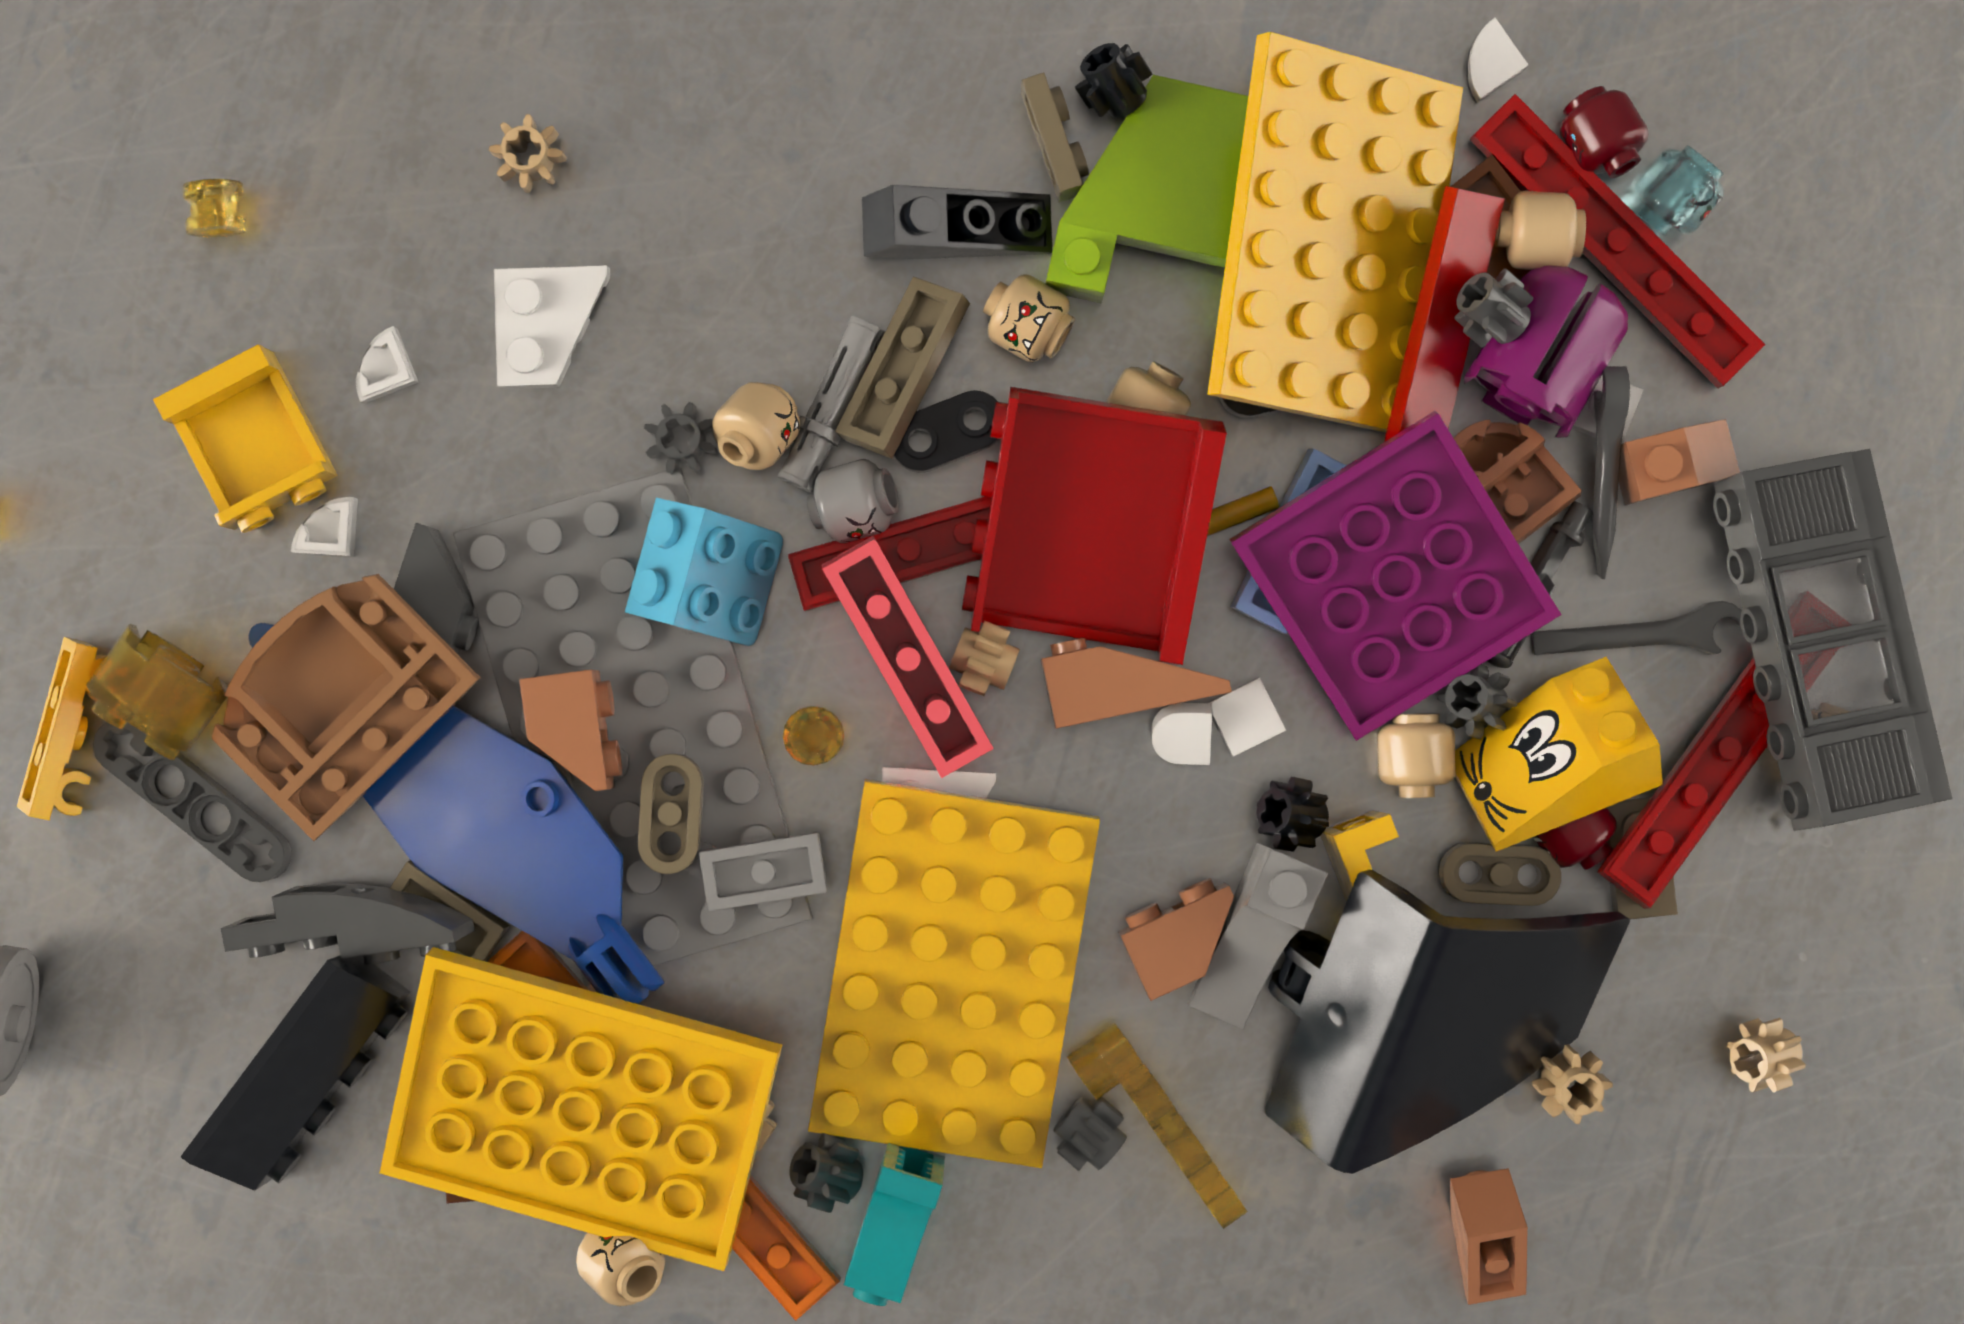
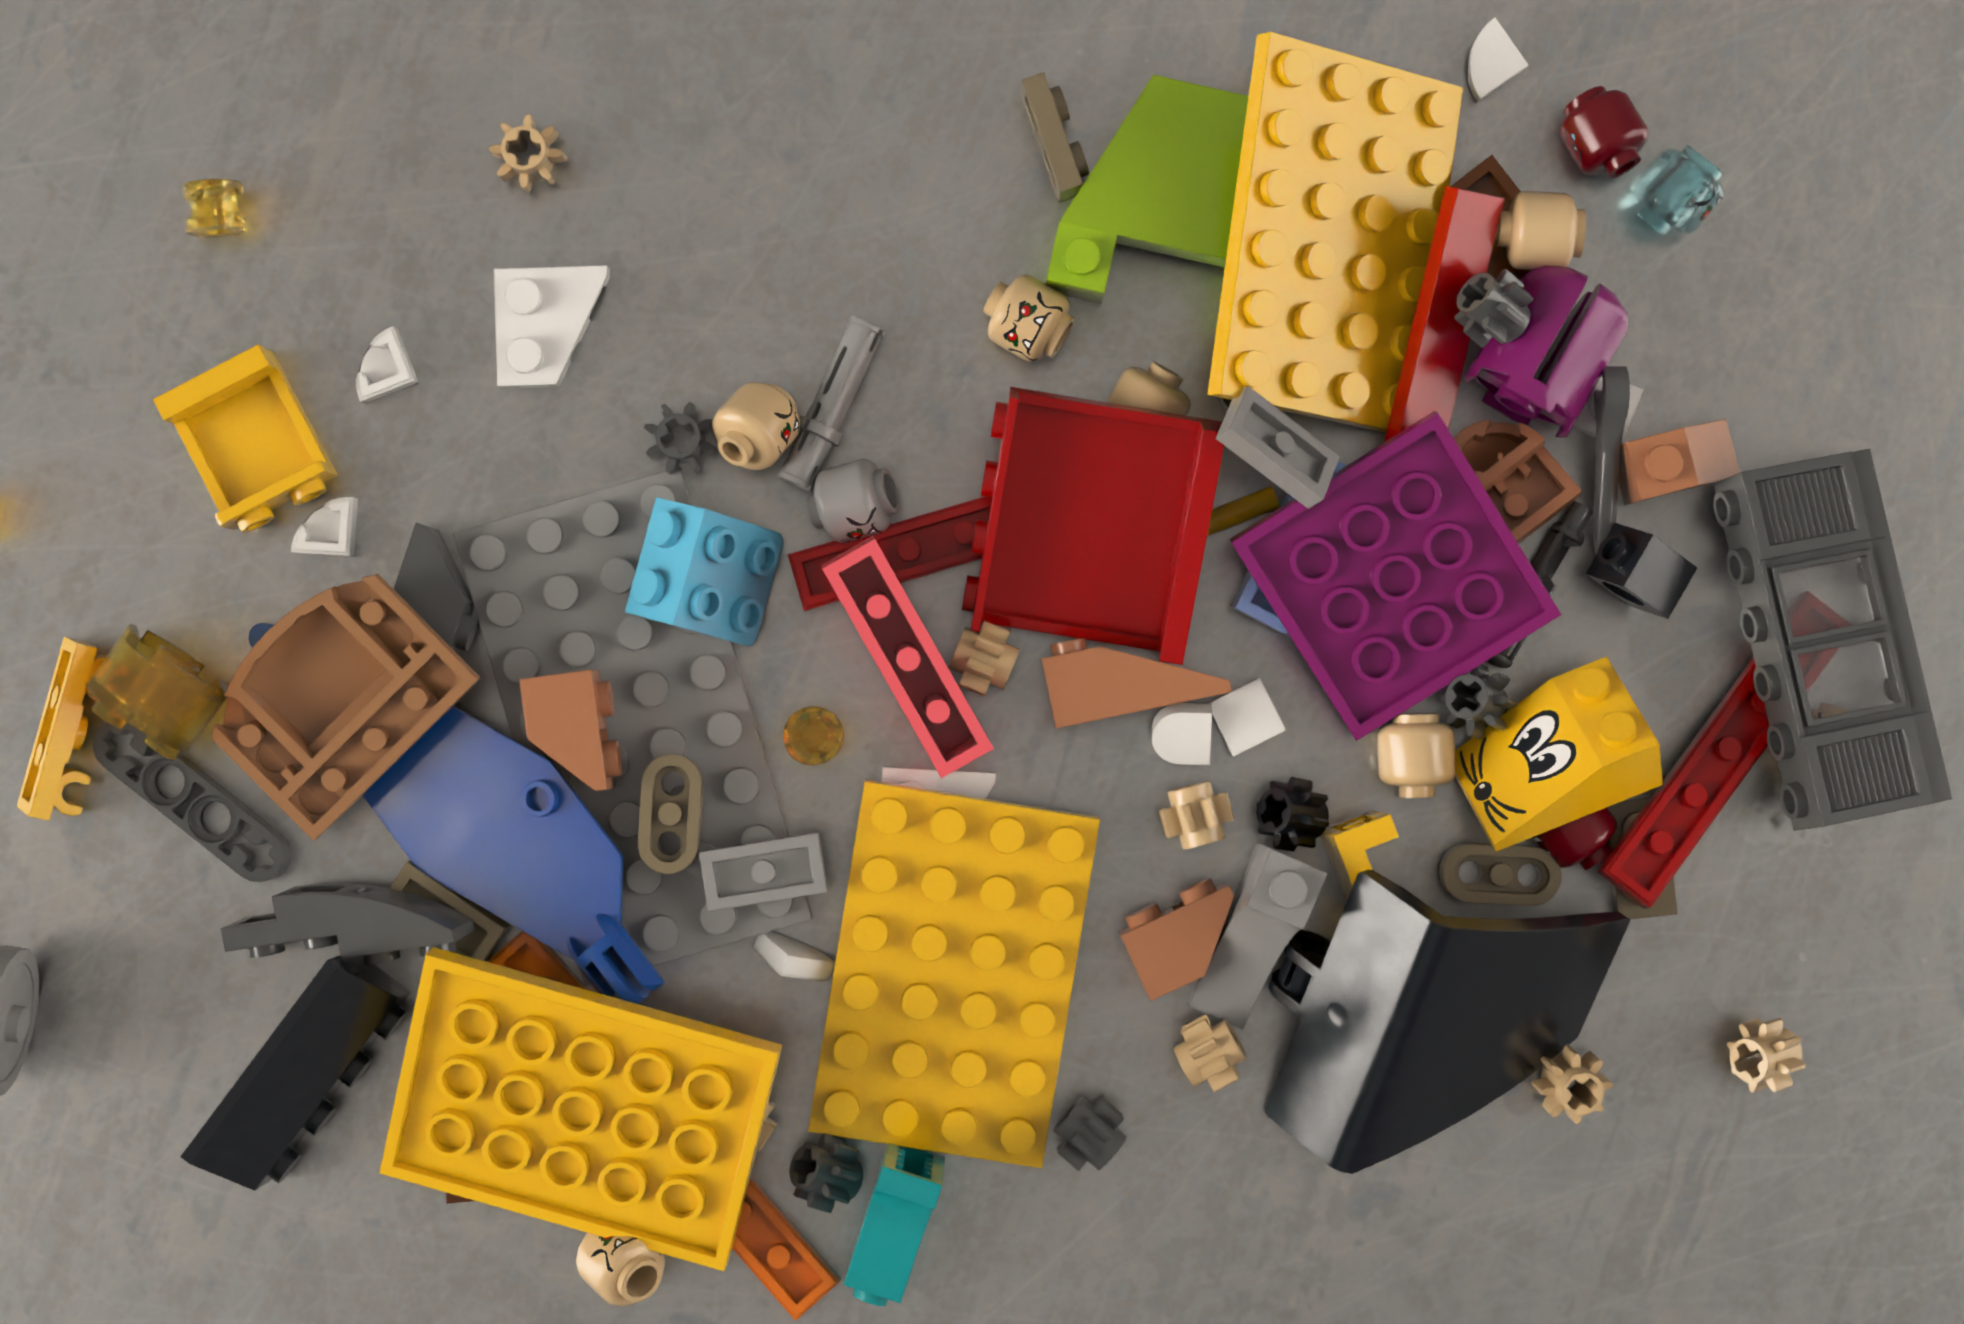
dark tan plate [835,276,970,459] -> none
black slope [862,185,1052,259] -> none
black plate [894,390,999,473] -> none
clear yellow beam [1066,1022,1248,1229] -> none
black gear [1075,43,1153,118] -> none
nougat slope [1450,1168,1528,1305] -> none
red plate [1469,94,1766,389] -> none
dark grey piece [1532,601,1742,655] -> none
none -> white tile [753,932,835,982]
none -> tan gear [1159,780,1235,849]
none -> tan gear [1173,1014,1247,1092]
none -> light grey plate [1215,386,1340,509]
none -> black brick [1585,523,1697,619]

